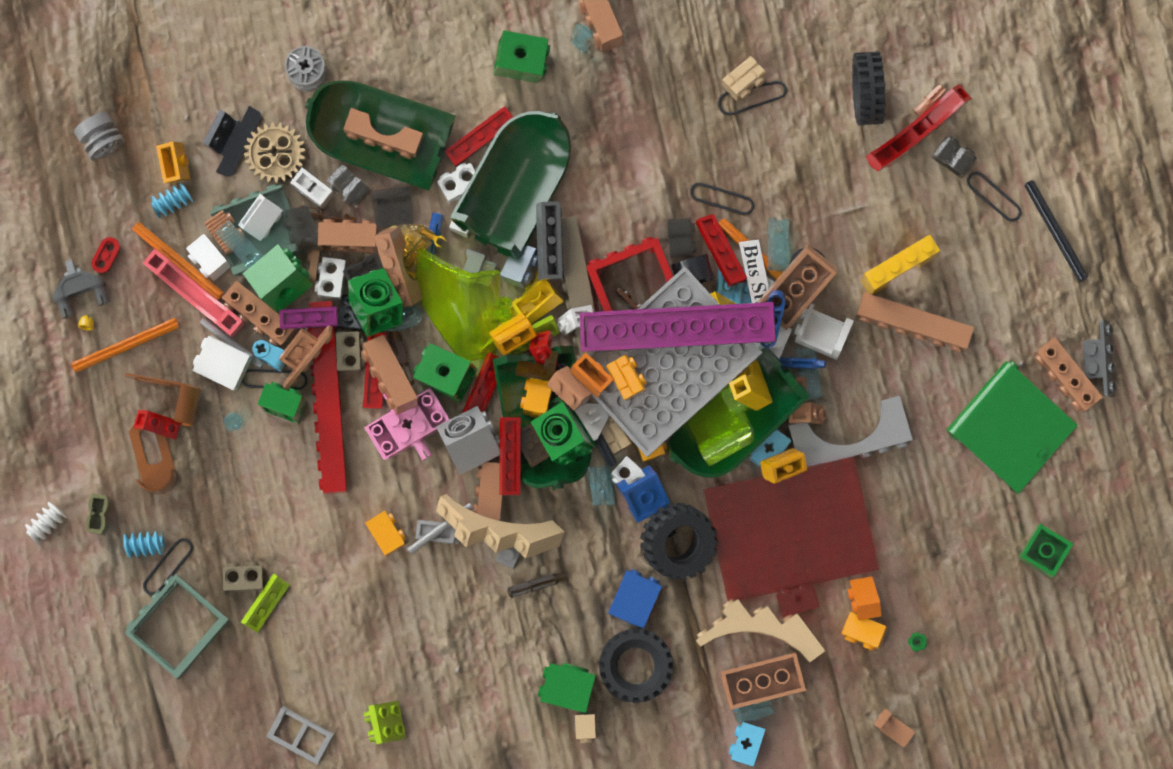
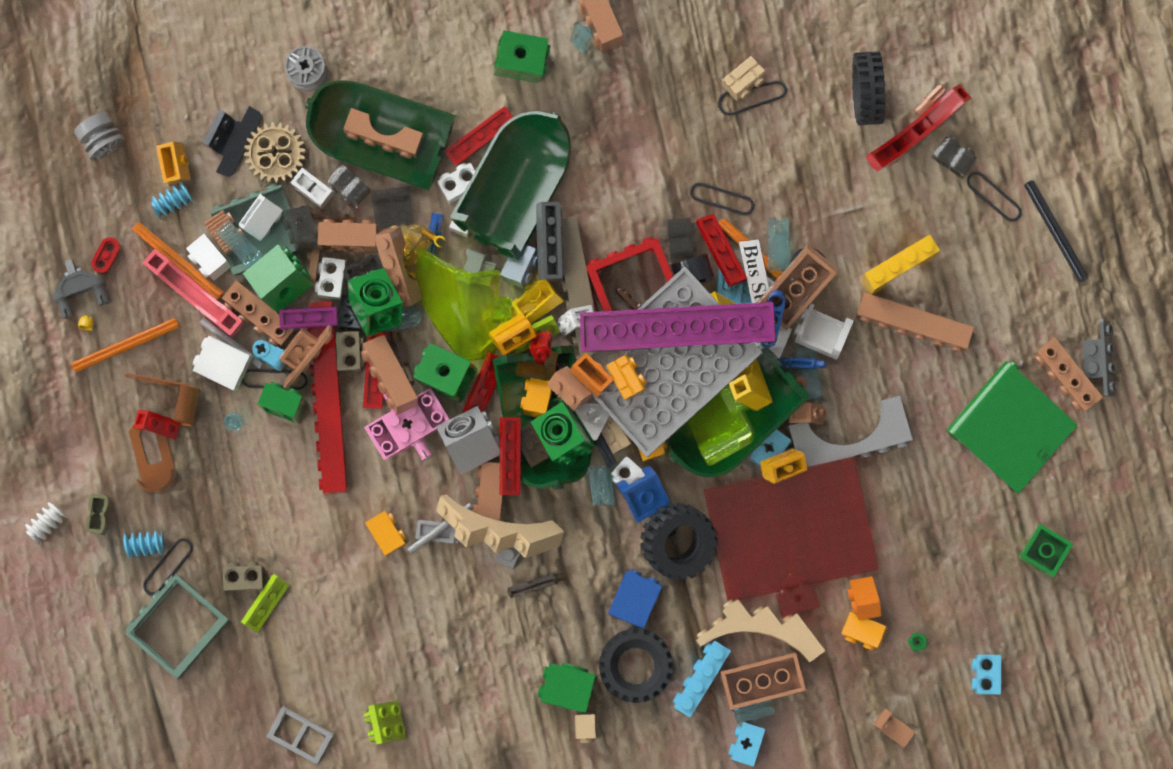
none -> medium azure brick [672,641,731,718]
none -> medium azure brick [972,655,1001,695]

